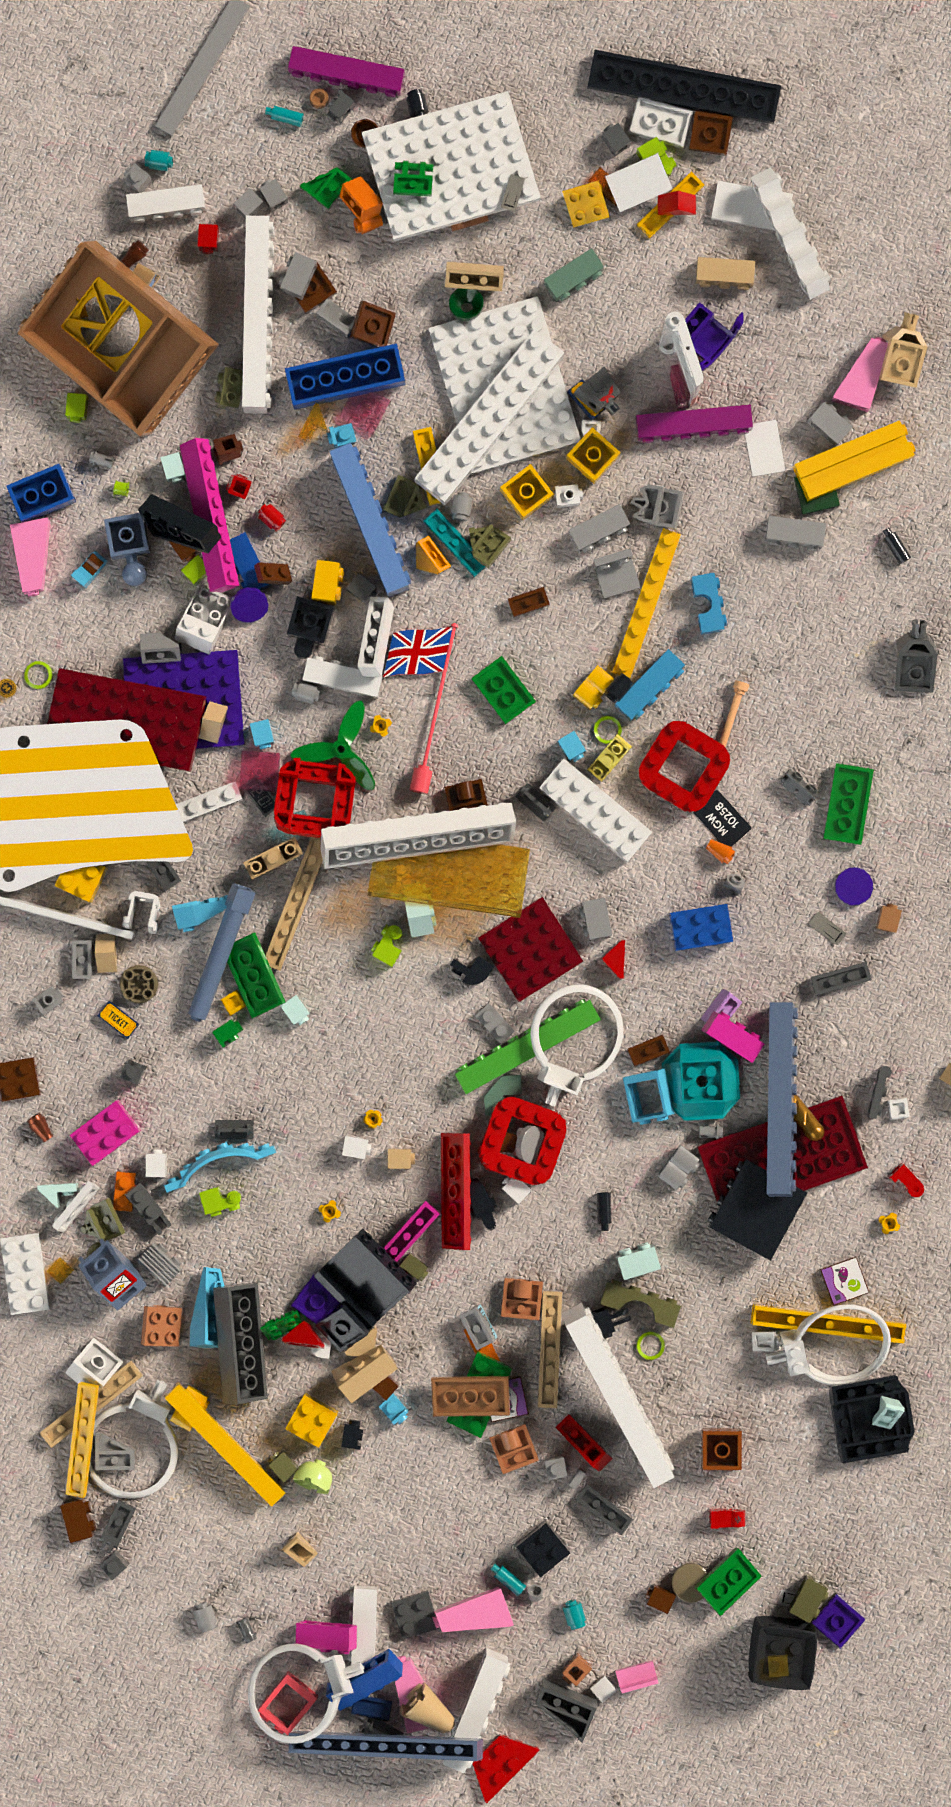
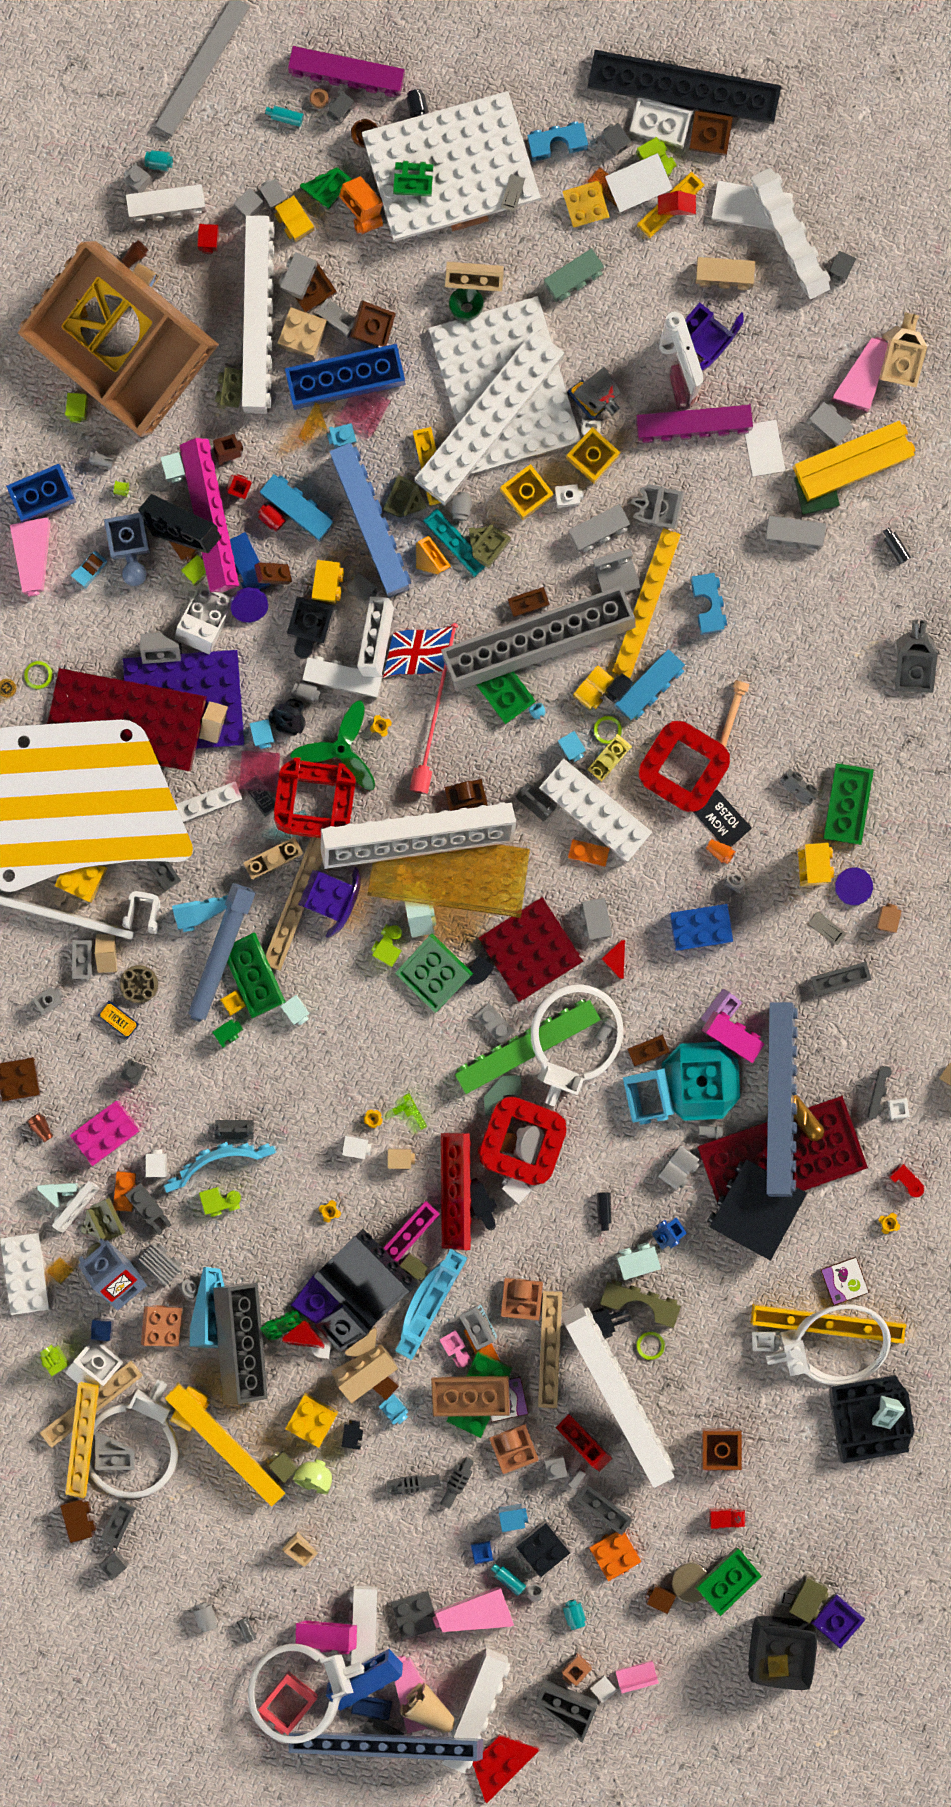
none -> lime brick [39,1344,70,1377]
none -> dark blue brick [91,1318,114,1341]
none -> light grey plate [177,1280,198,1301]
none -> dark azure brick [260,474,334,542]
none -> black tile [268,698,306,736]
none -> yellow brick [274,195,315,242]
none -> tan brick [278,307,328,360]
none -> dark purple piece [298,867,361,938]
none -> dark grey hinge [386,1474,441,1495]
none -> clear neon green hose [392,1093,428,1130]
none -> green plate [395,933,473,1013]
none -> medium azure piece [395,1249,468,1360]
none -> bright pink plate [439,1330,472,1368]
none -> dark grey hinge [440,1457,474,1509]
none -> light grey brick [441,585,636,691]
none -> blue tile [471,1540,493,1564]
none -> dark azure brick [499,1504,528,1532]
none -> dark azure arch [527,122,588,162]
none -> medium azure hinge [529,703,546,719]
none -> orange plate [568,839,610,867]
none -> orange plate [589,1531,641,1582]
none -> light grey pin [594,1017,616,1042]
none -> blue brick [651,1217,687,1249]
none -> yellow brick [798,843,834,886]
none -> dark grey brick [828,251,856,283]

